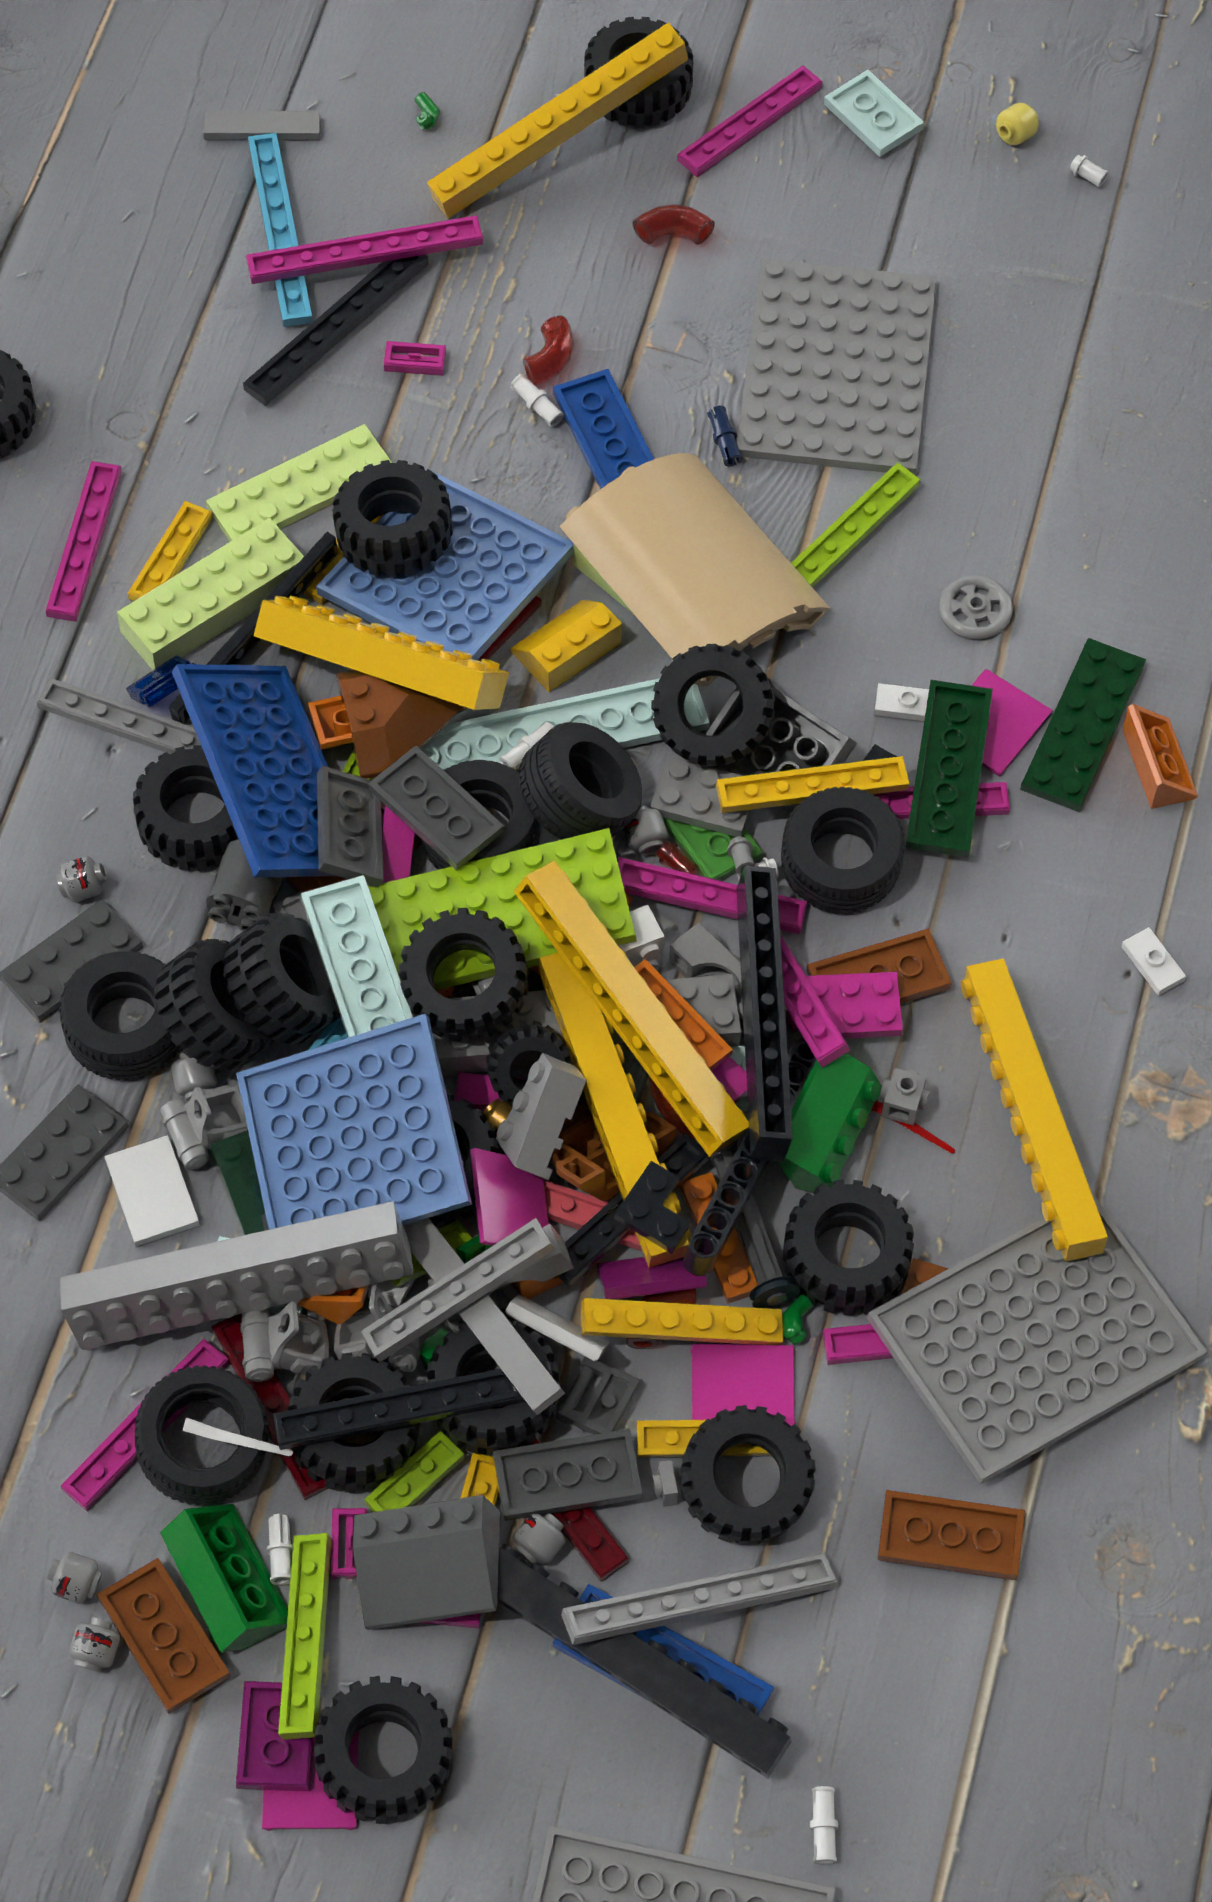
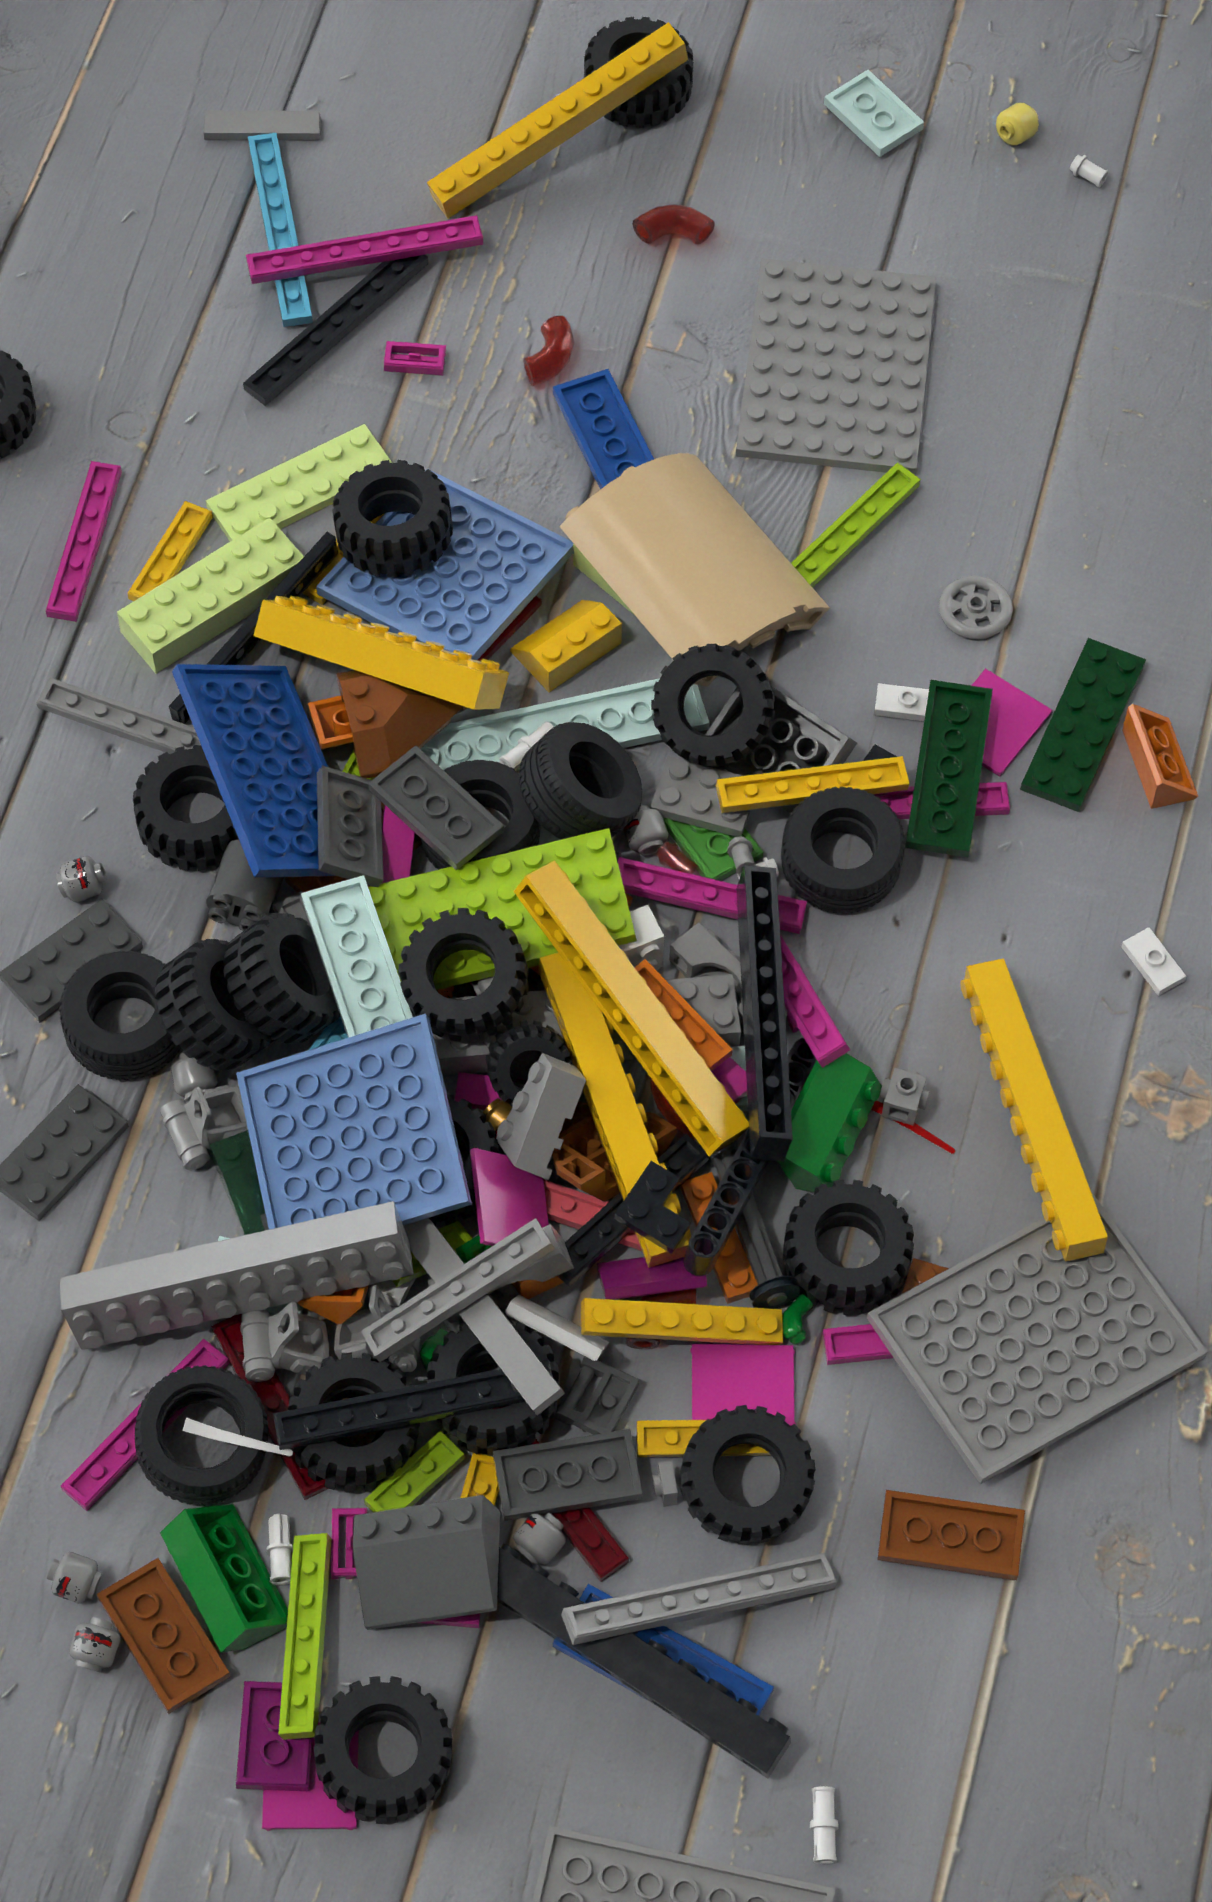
white tile [104,1135,200,1247] -> none
clear blue plate [126,655,195,707] -> none
green arm [415,92,440,130] -> none
white pin [510,373,564,427] -> none
dark pink tile [677,65,823,177] -> none
dark blue pin [707,405,743,466] -> none
dark pink plate [803,972,903,1039] -> none
dark orange plate [806,928,952,1004] -> none

